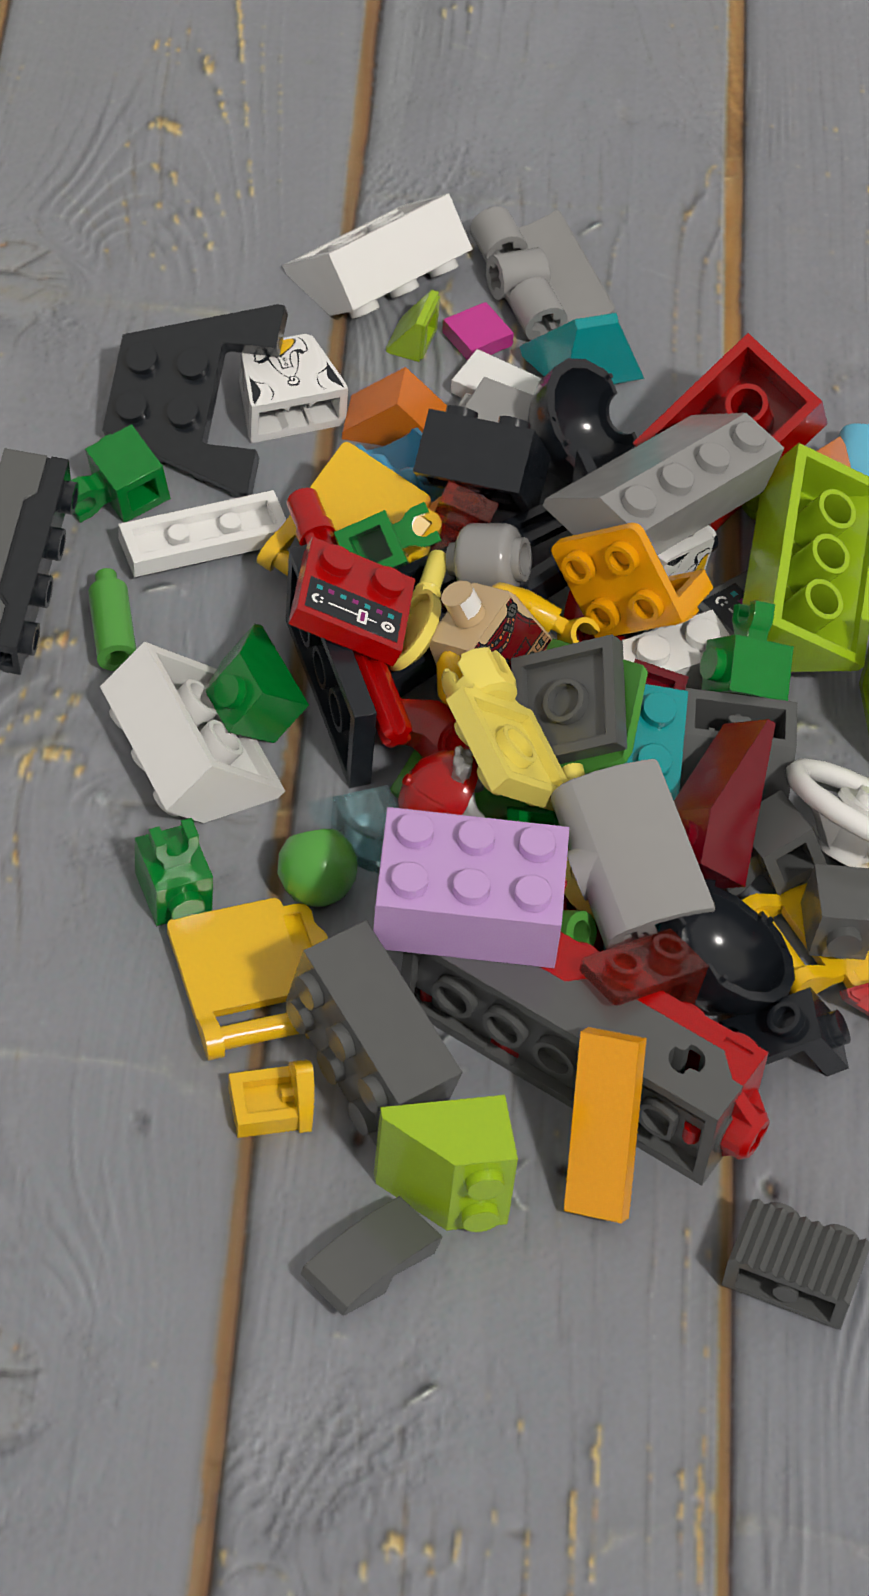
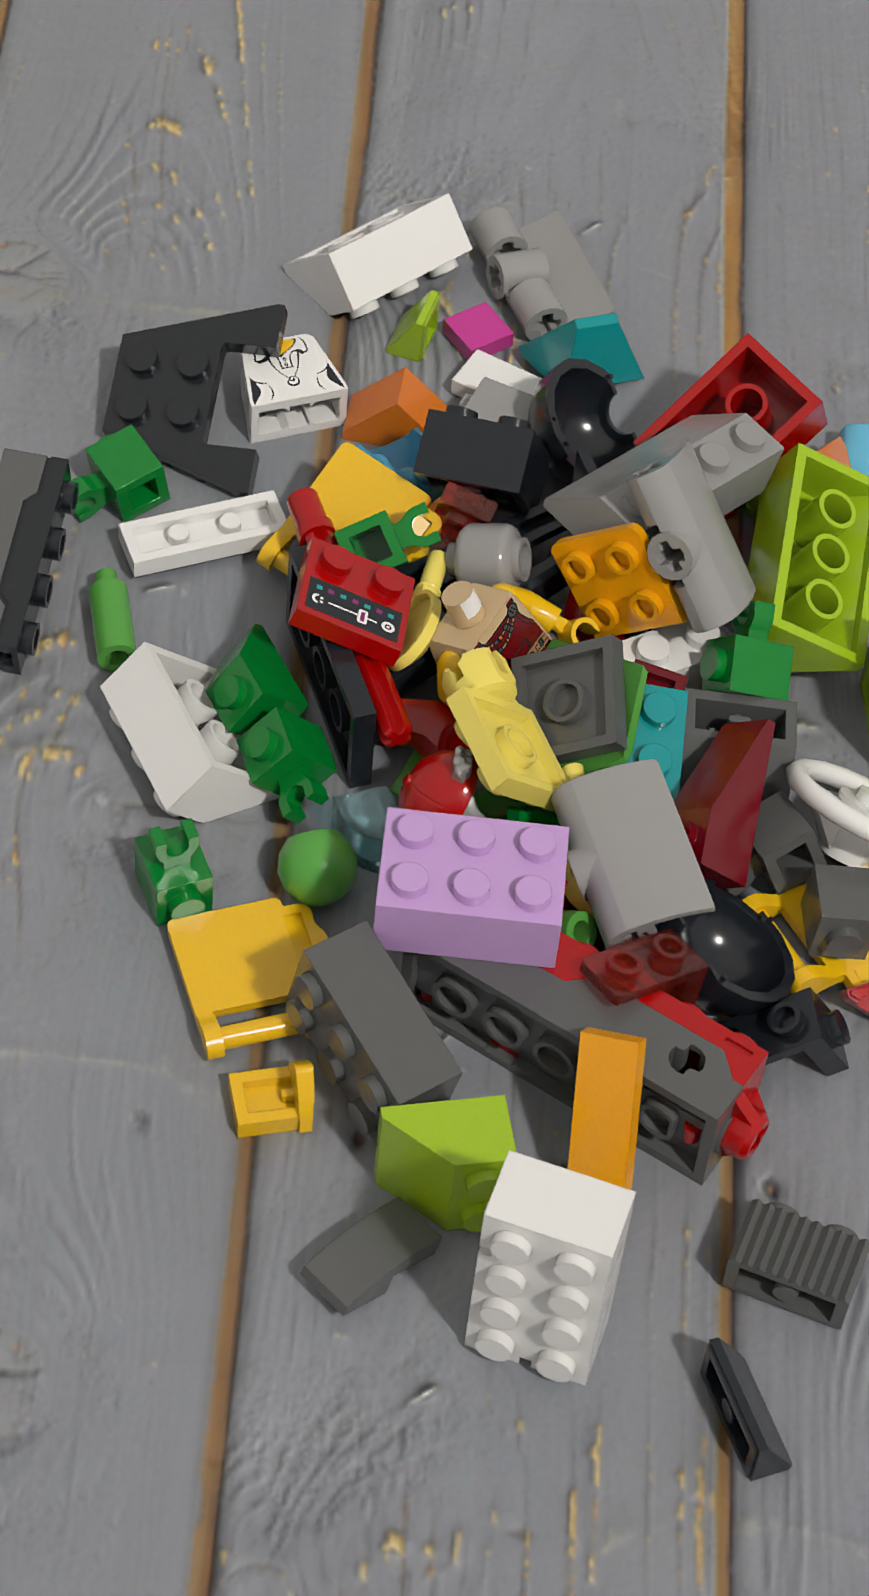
none -> green brick [236,706,338,824]
none -> white piece [464,1150,636,1386]
none -> light grey panel [625,438,756,633]
none -> black slope [700,1337,792,1481]

